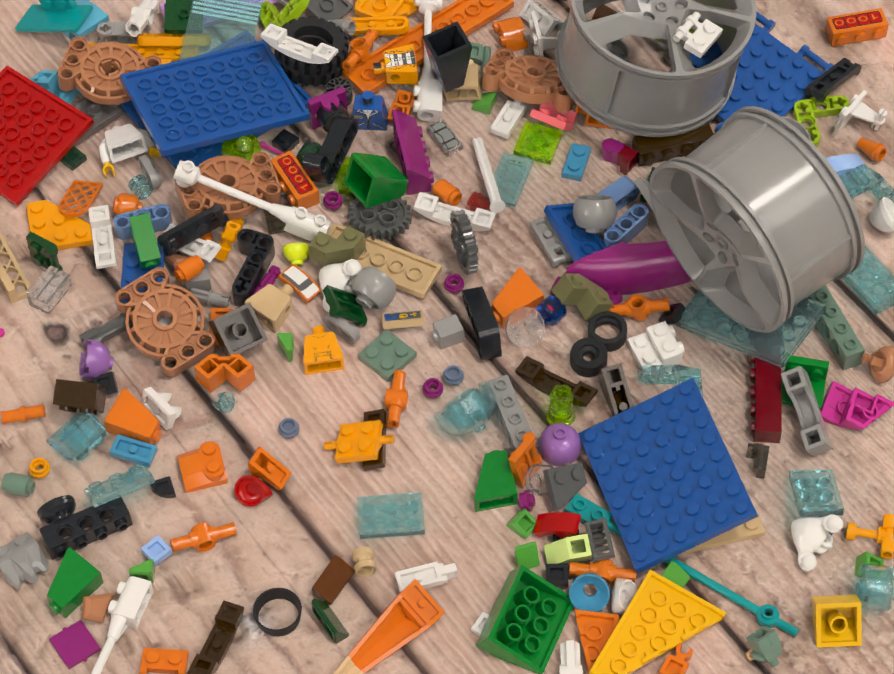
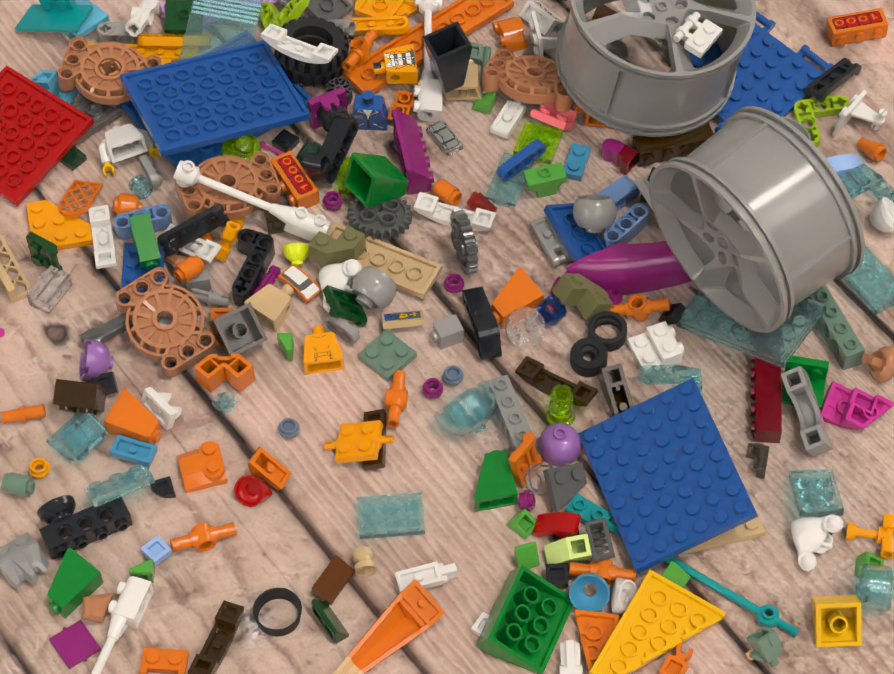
white axle [472,137,506,213] -> none
none -> blue beam [496,139,547,181]
none -> bright green brick [523,162,567,198]

